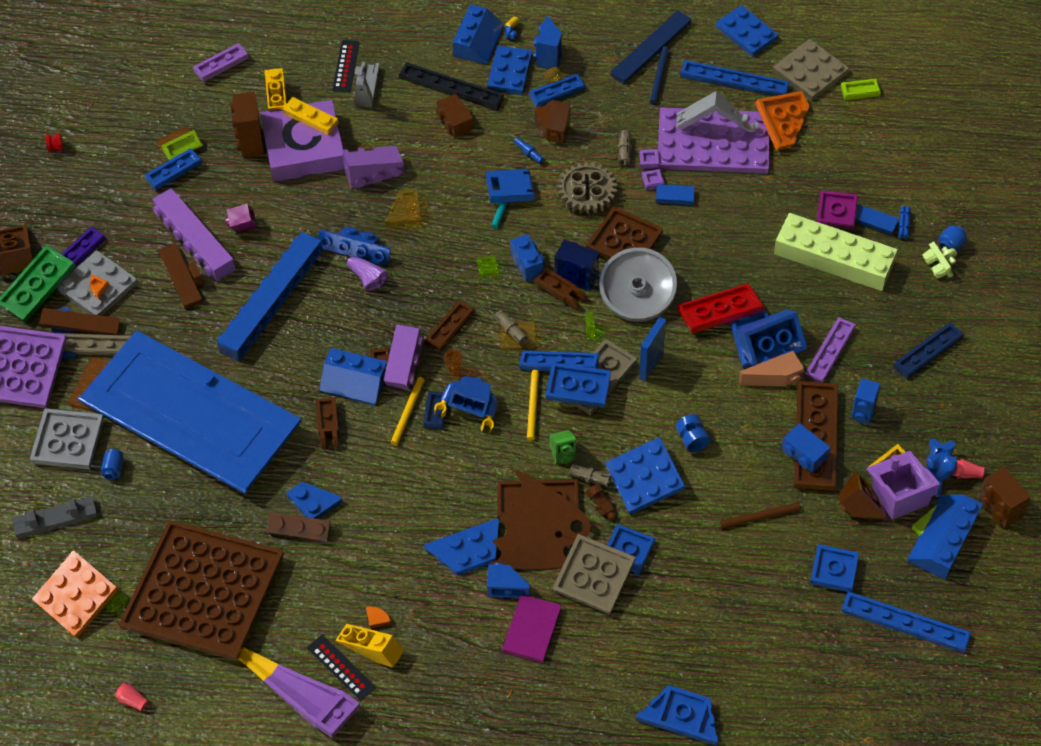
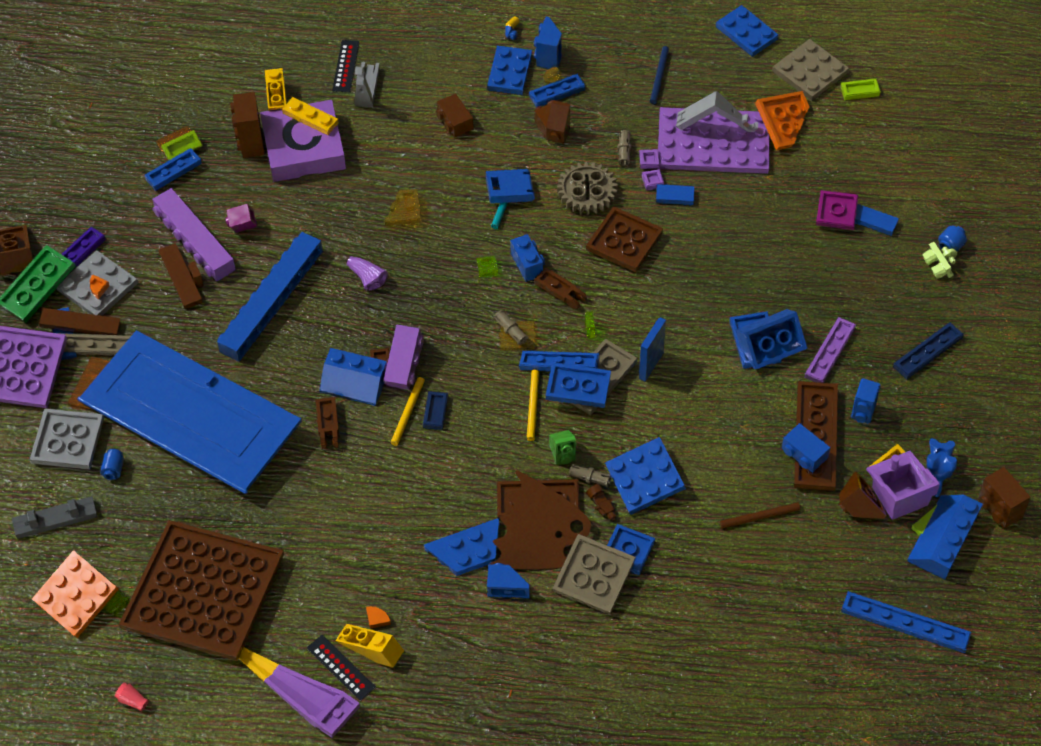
red wheel [45,133,64,153] -> none
medium lavender plate [193,43,249,82] -> none
reddish brown plate [266,512,331,541] -> none
blue wing [286,482,343,519] -> none
blue bracket [318,227,391,266] -> none
medium lavender wedge [342,146,405,189] -> none
black tile [399,62,504,111] -> none
reddish brown tile [425,300,475,352] -> none
blue torso [434,376,497,433] -> none
clear orange cone [443,349,463,375] -> none
blue slope [452,4,504,65] -> none
magenta tile [502,594,561,663] -> none
blue bar [514,137,544,164] -> none
clear blue brick [554,239,599,292] -> none
light grey dish [599,248,677,322] -> none
dark blue tile [610,10,691,84] -> none
blue wing [636,685,718,746] -> none
blue wheel [675,414,711,452] -> none
red tile [677,283,764,334] -> none
blue tile [680,60,790,96] -> none
nougat slope [739,351,804,386] -> none
yellowish green brick [774,213,898,291] -> none
blue plate [810,544,859,592] -> none
blue axle [898,206,911,240] -> none
coral cone [952,459,984,479] -> none

